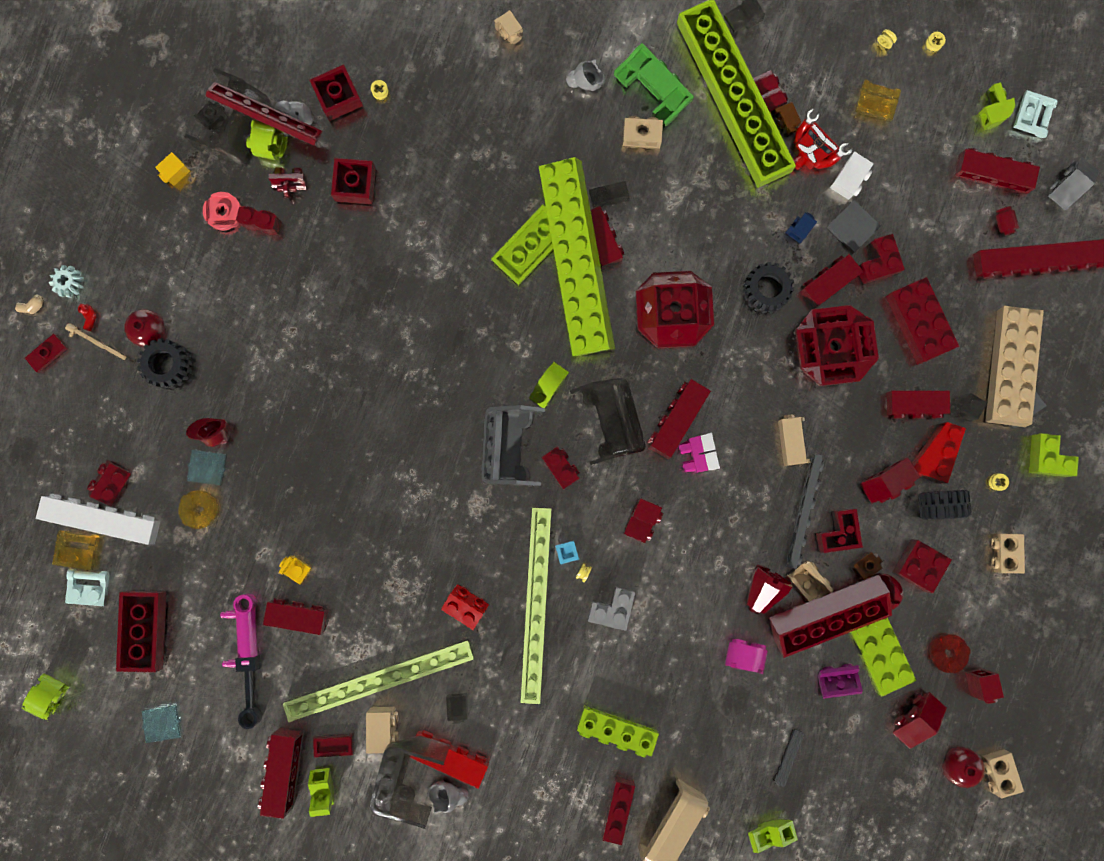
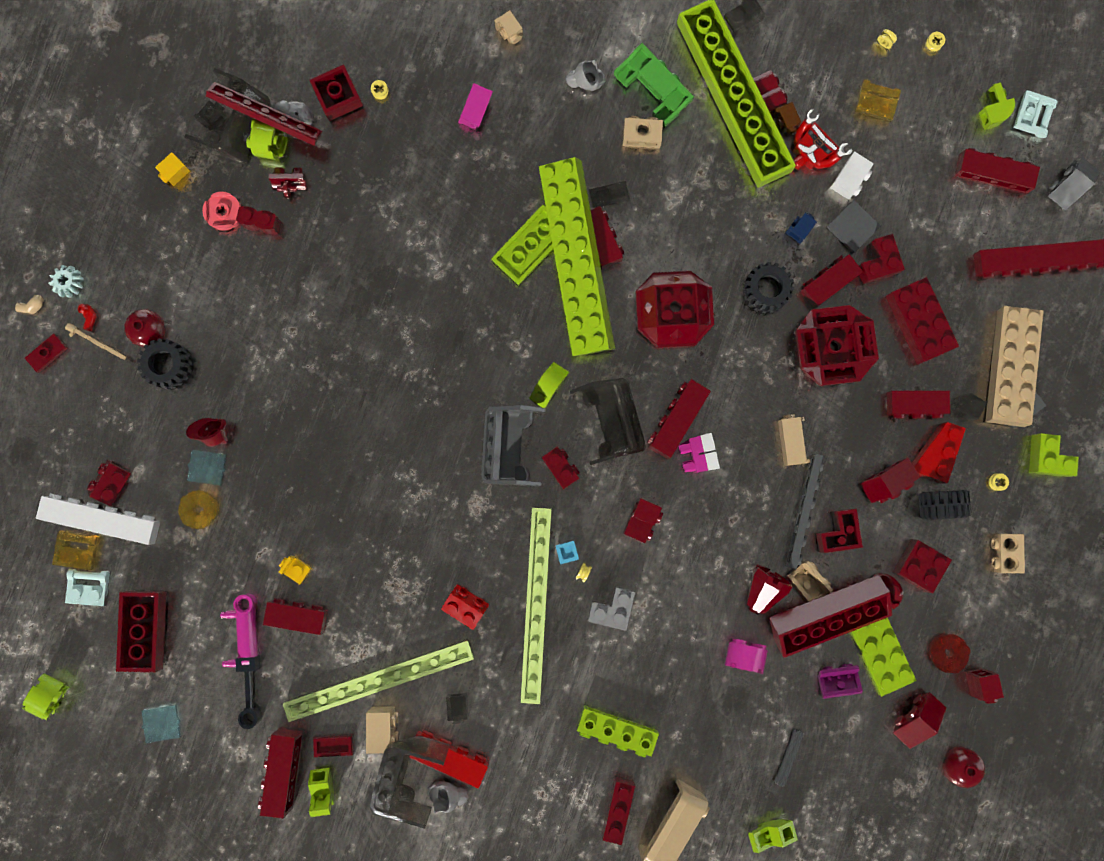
dark red brick [331,158,376,204] -> none
reddish brown brick [849,552,883,581] -> none
tan brick [982,749,1024,799] -> none
dark red brick [995,206,1020,236] -> none
none -> dark pink hinge [458,83,493,129]

